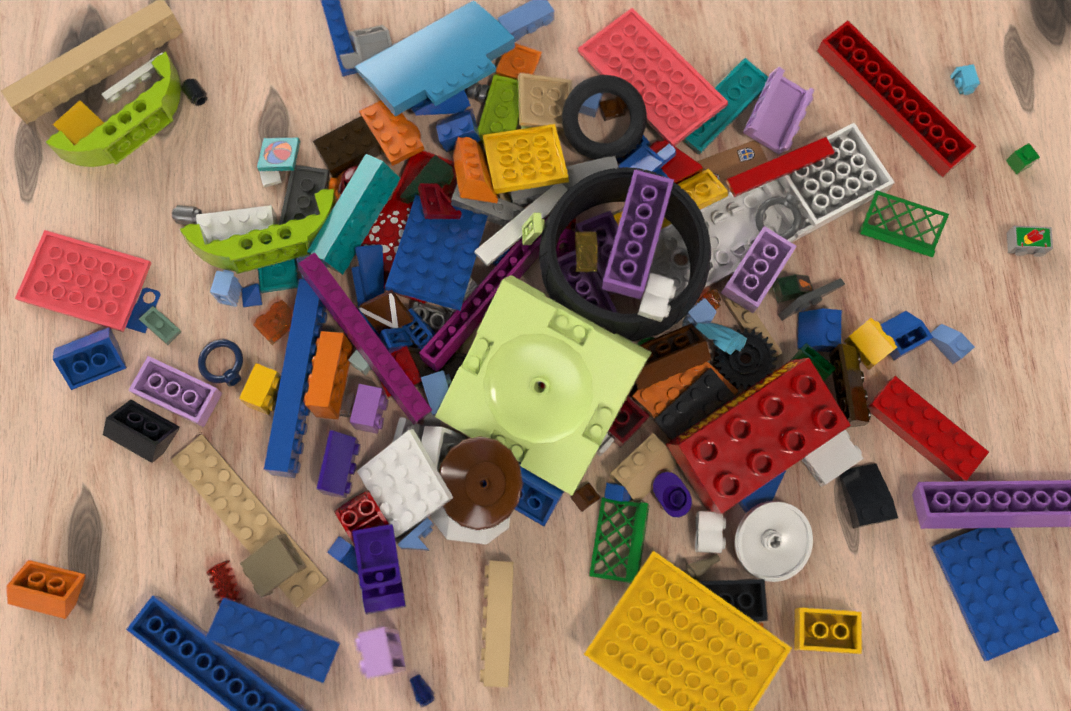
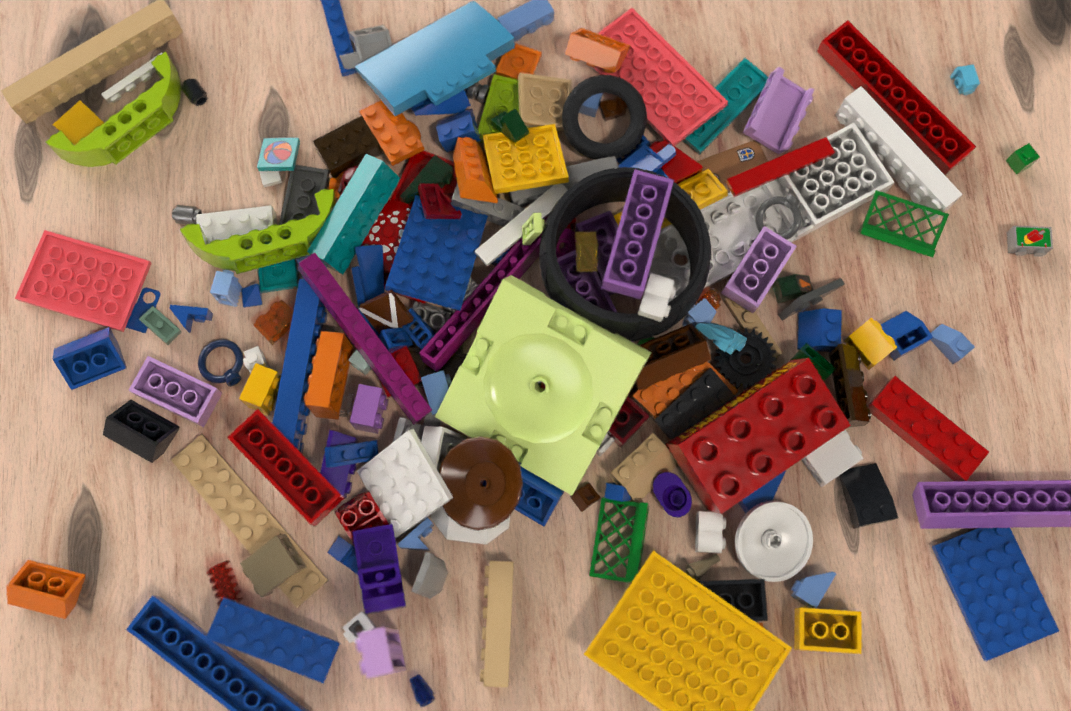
none -> blue slope [170,305,213,333]
none -> red brick [227,409,345,527]
none -> white brick [243,346,269,374]
none -> blue tile [324,440,378,468]
none -> white brick [342,611,377,644]
none -> light grey slope [412,552,448,599]
none -> dark green slope [491,109,529,143]
none -> orange slope [565,27,631,73]
none -> medium blue slope [791,572,836,609]
none -> white brick [835,86,963,221]

